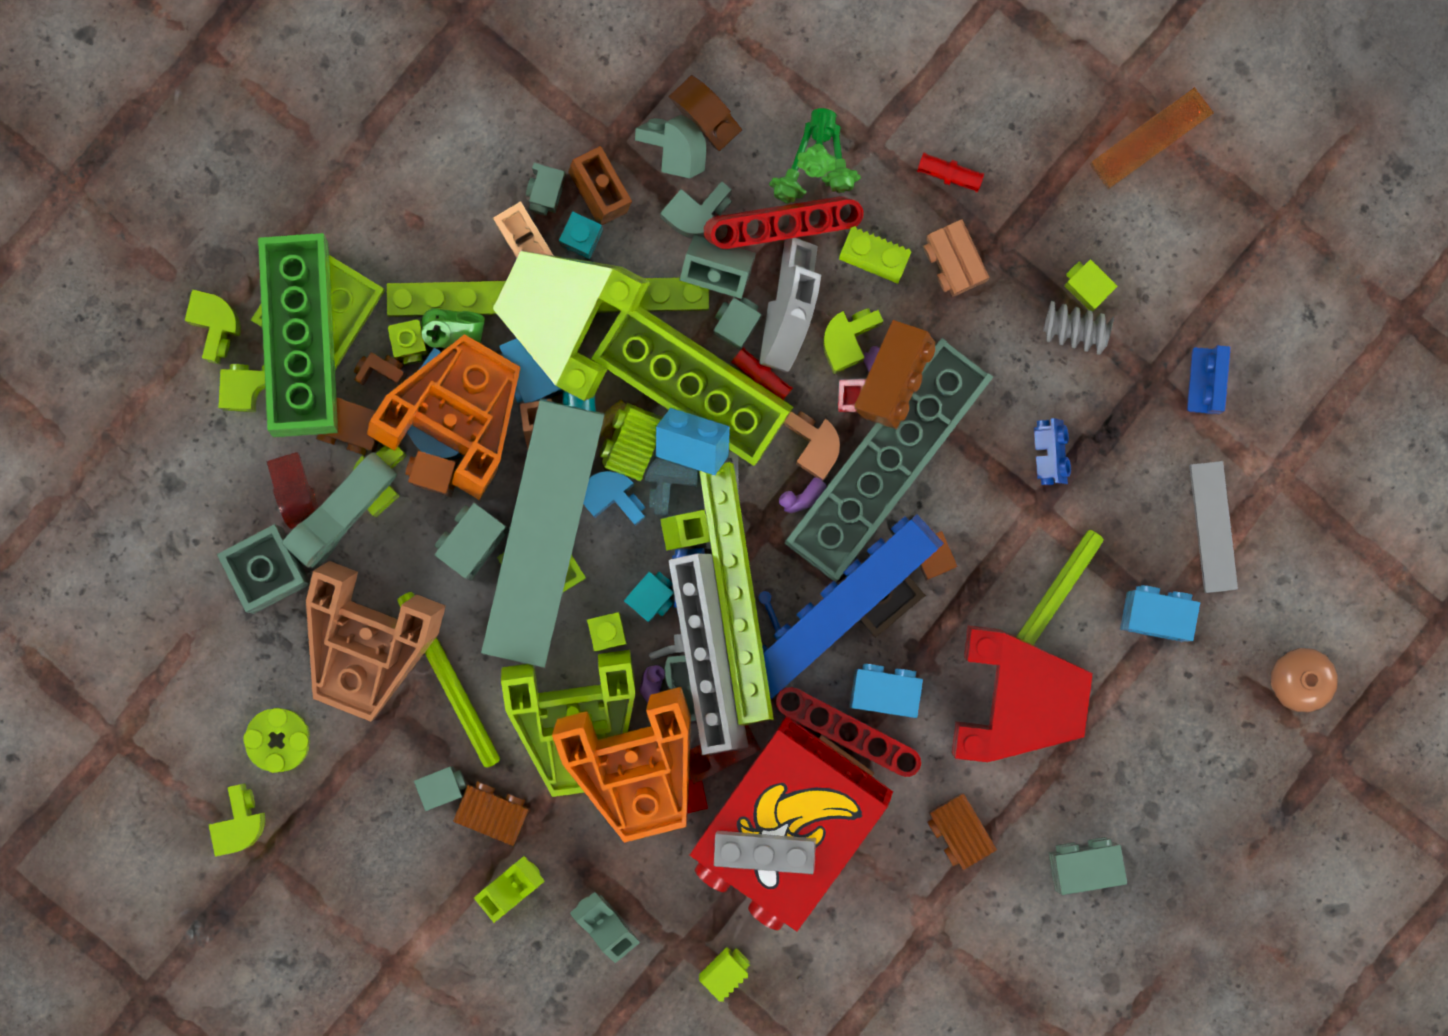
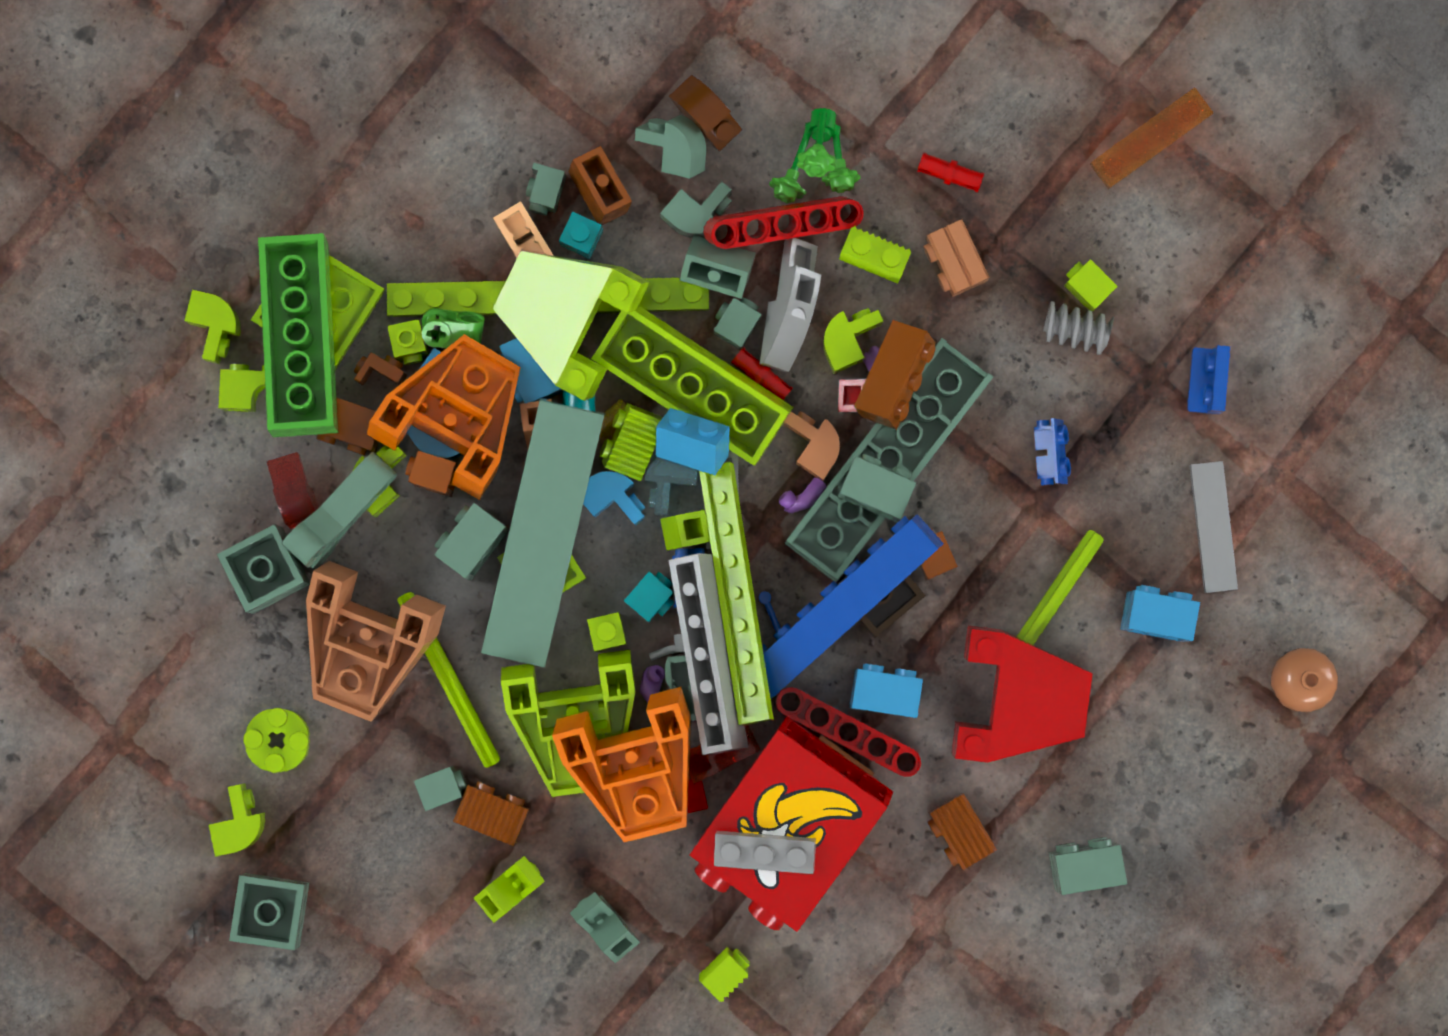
none -> sand green brick [229,873,310,950]
none -> sand green brick [838,454,916,523]

